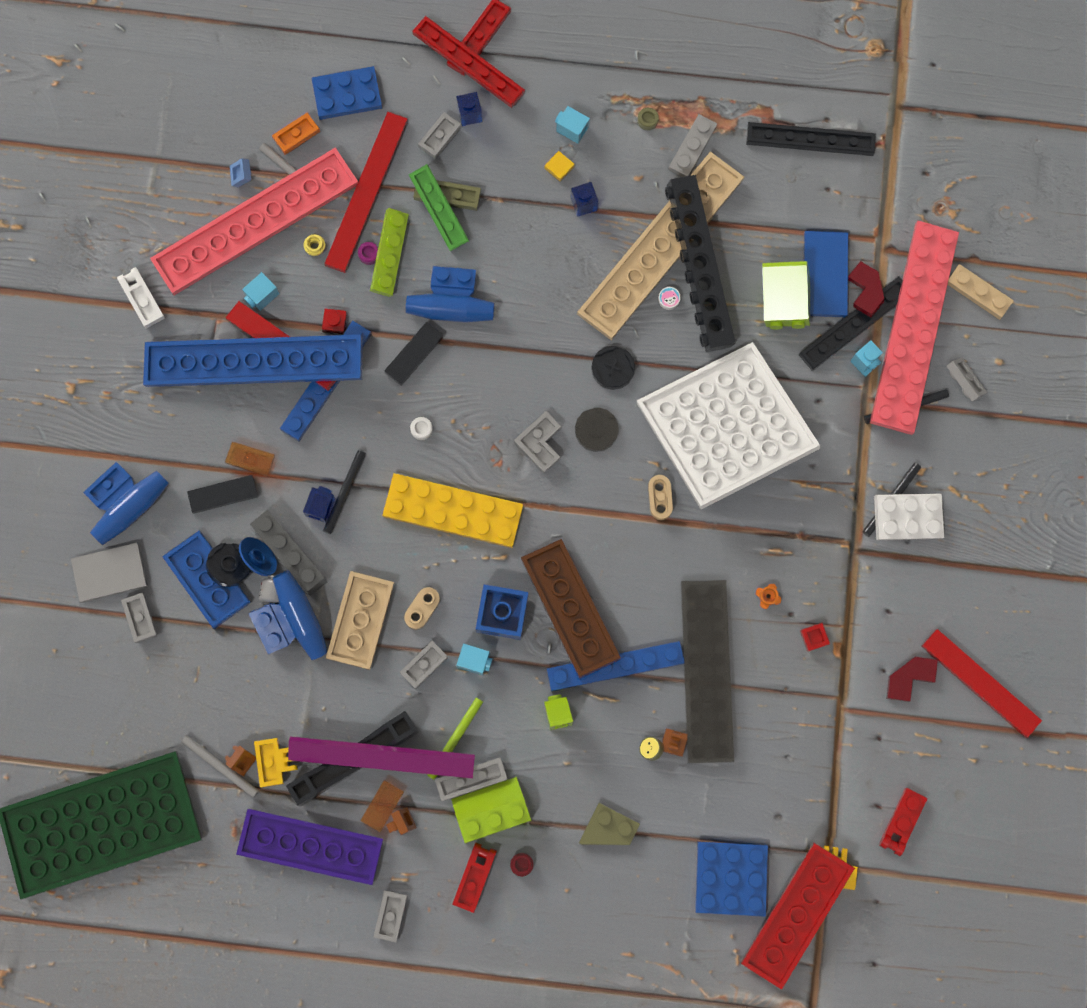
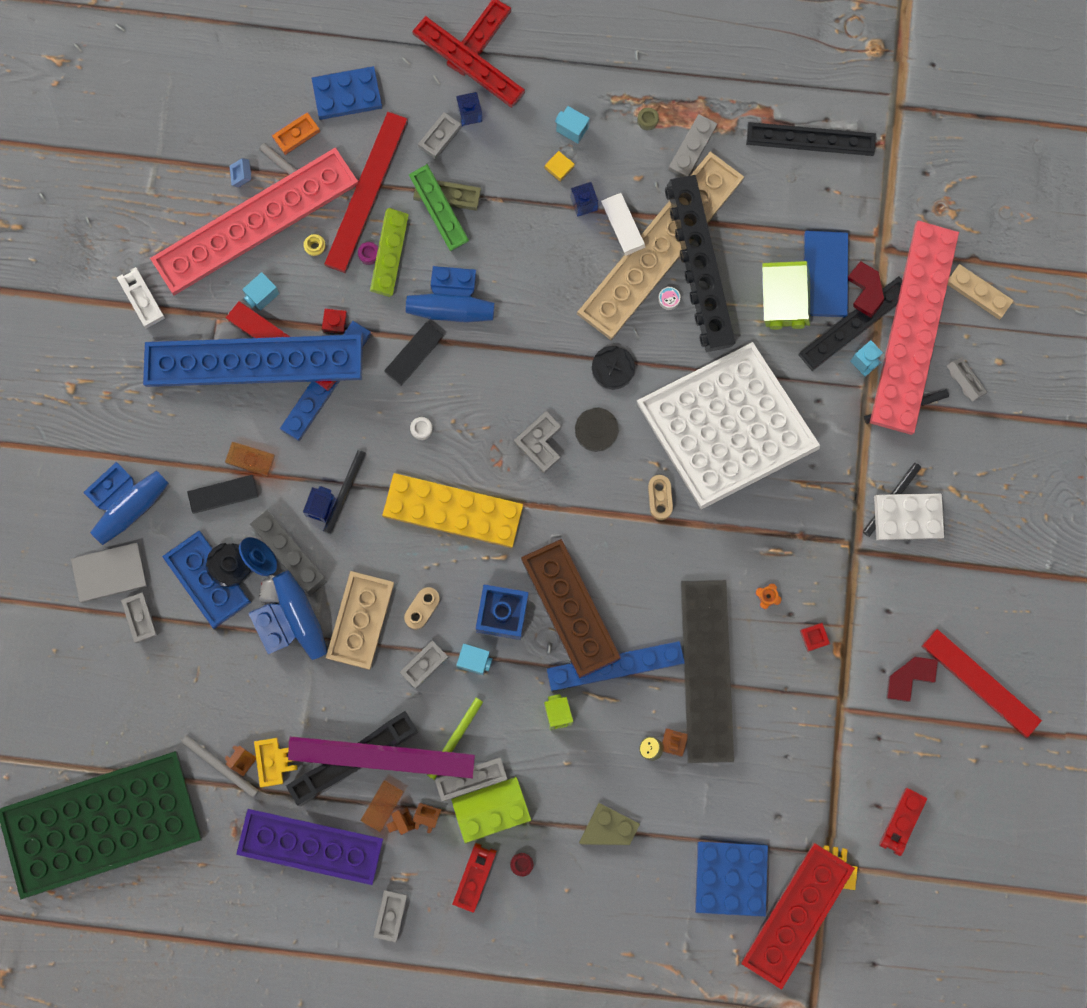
none -> dark orange tile [413,803,441,833]
none -> white tile [601,193,646,256]

